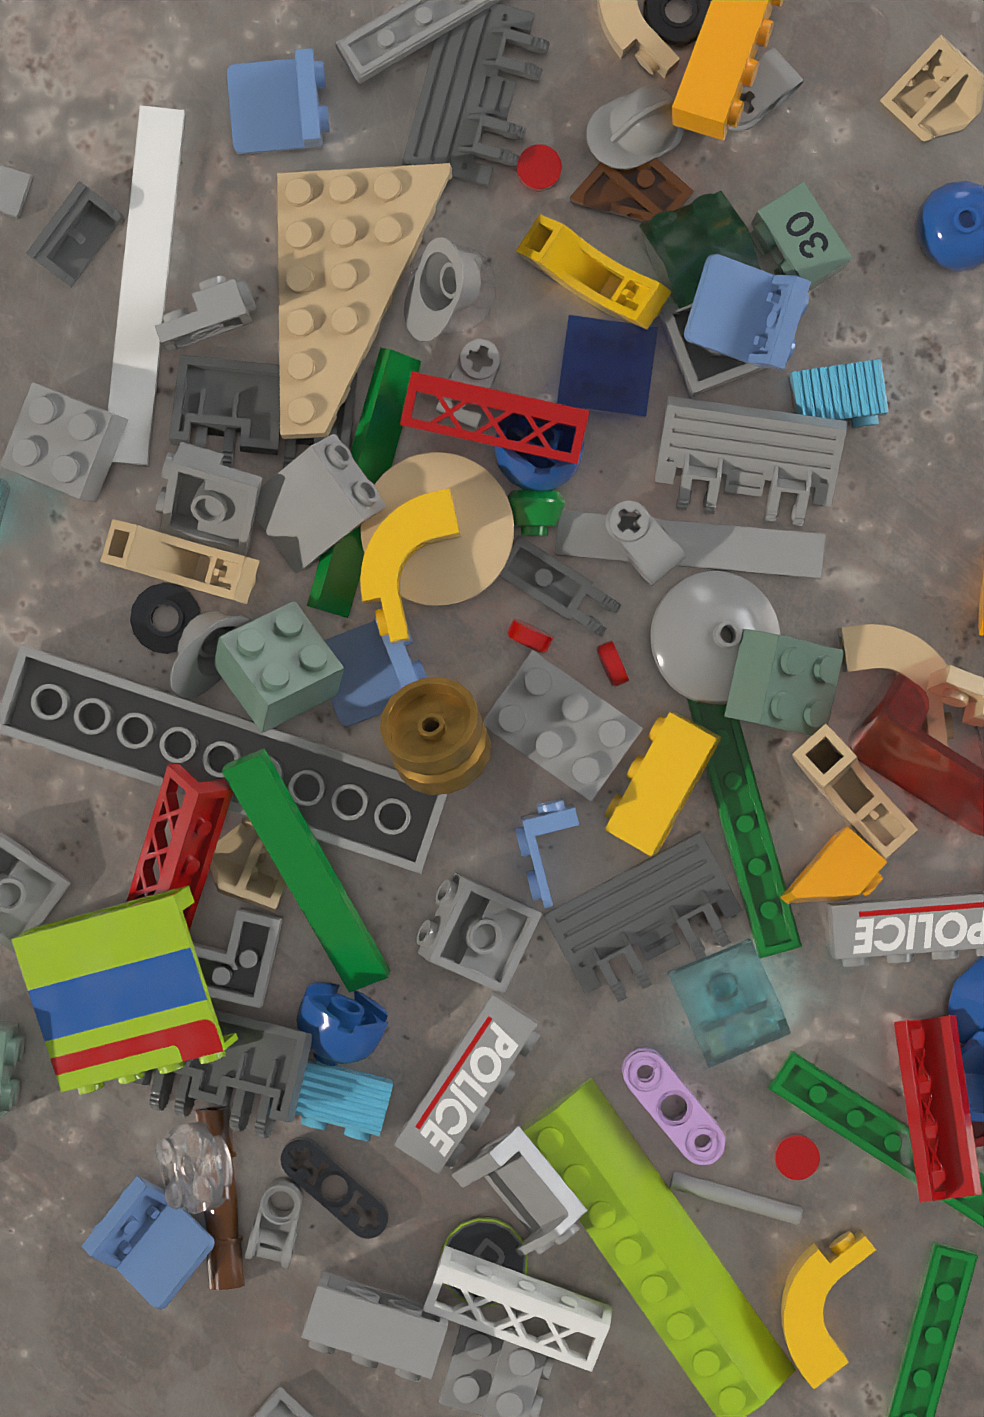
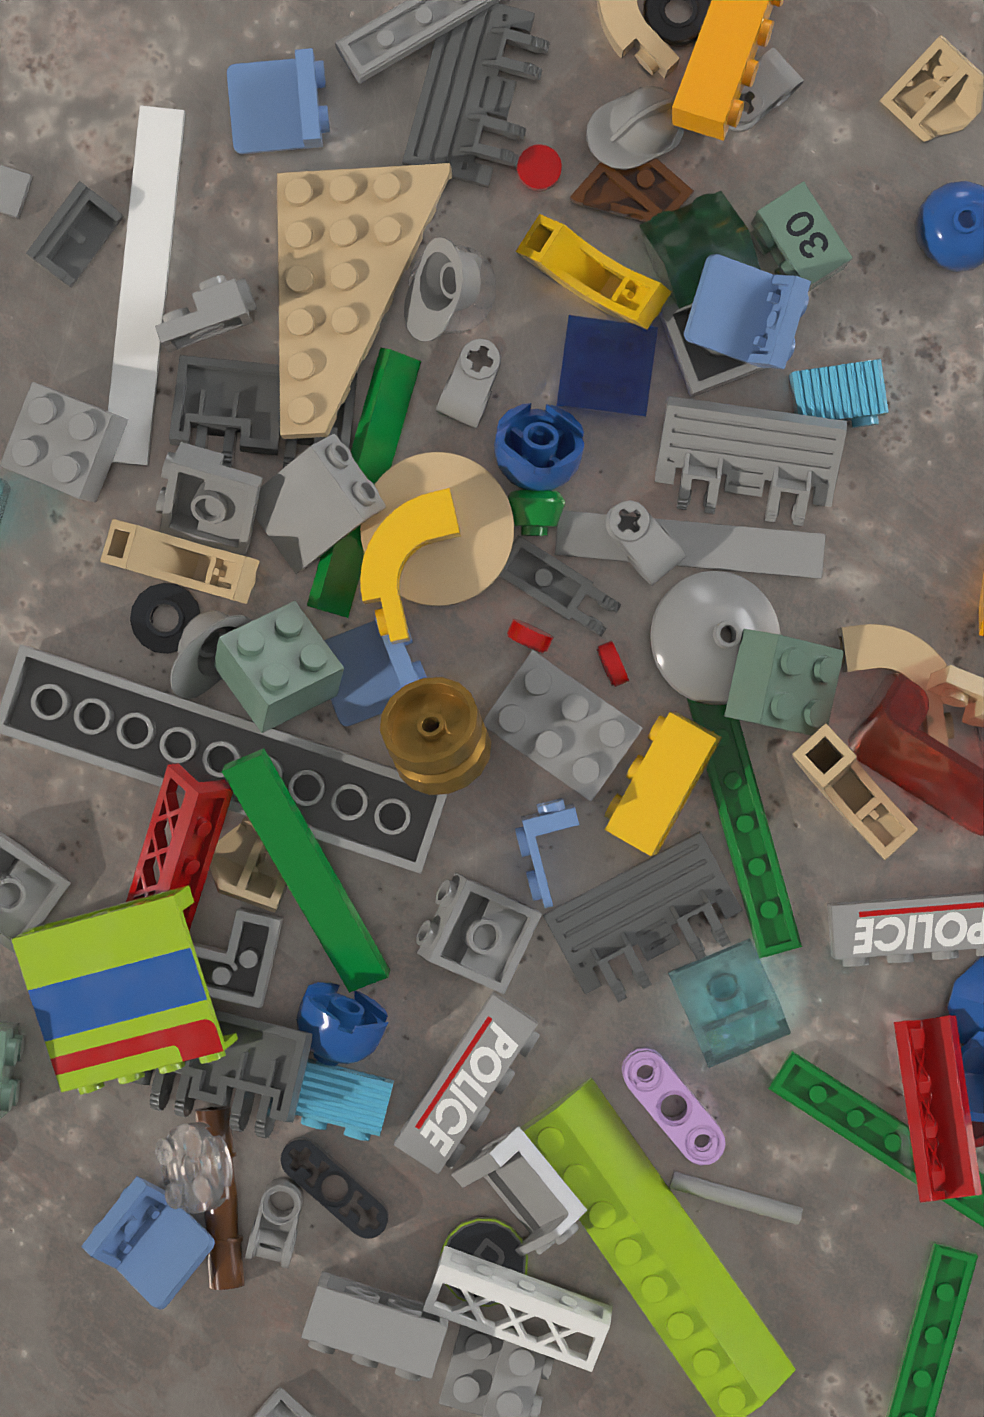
red fence [400,371,590,465] -> none
red tile [774,1134,820,1180] -> none
light orange slope [780,826,887,903] -> none
yellow arch [780,1229,876,1389] -> none

